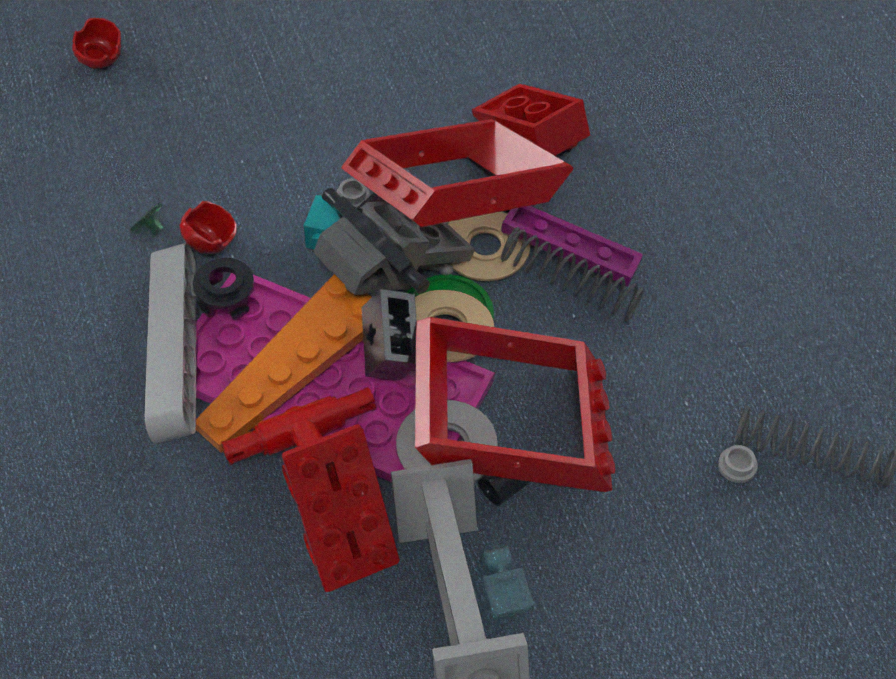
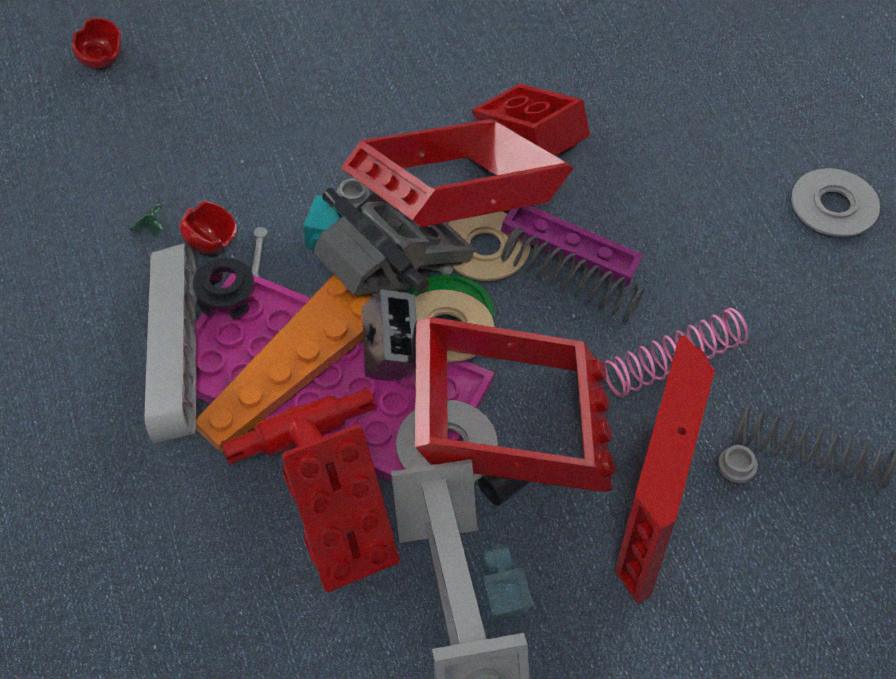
none -> light grey hinge [252,227,268,277]
none -> bright pink piece [604,308,749,398]
none -> red window [615,335,715,604]
none -> light grey piece [791,168,880,237]

